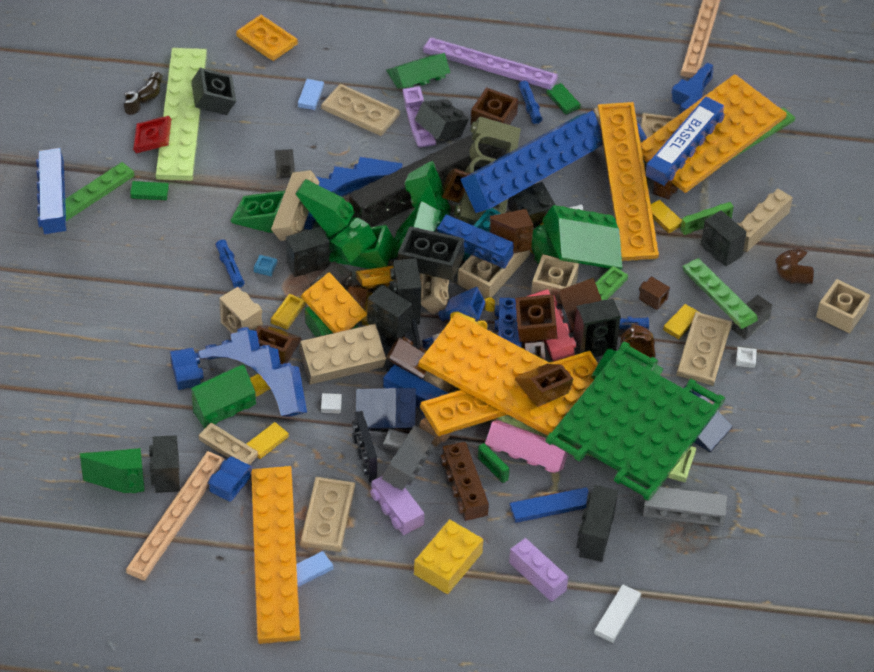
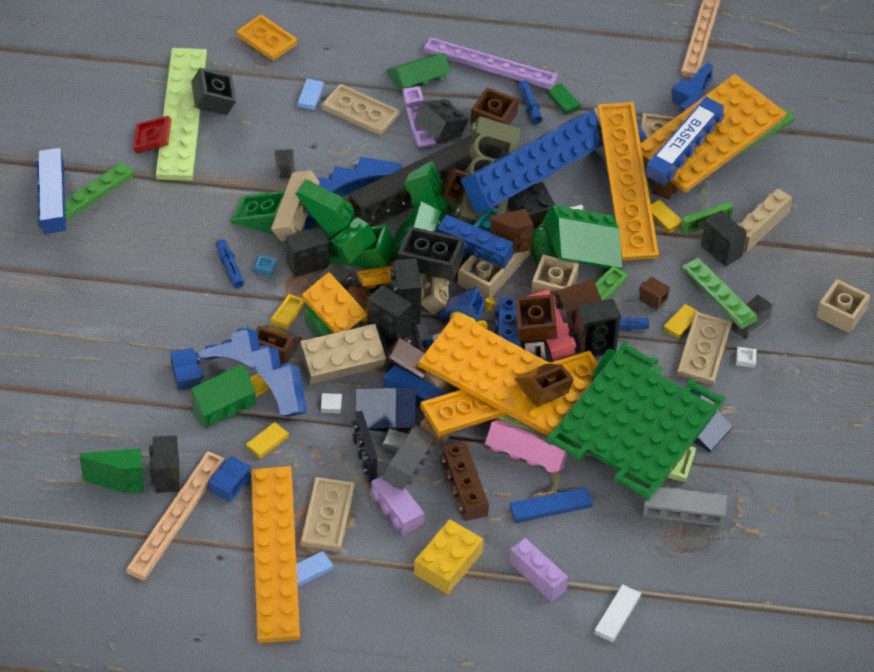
dark brown piece [124,72,163,115] -> none
green tile [130,181,169,201] -> none
tan plate [199,423,258,465] -> none
tan brick [219,287,263,333] -> none
green tile [478,443,510,483] -> none
pearl dark grey brick [576,485,618,562] -> none
reddish brown helmet [620,323,656,358] -> none
reddish brown helmet [775,247,814,284] -> none

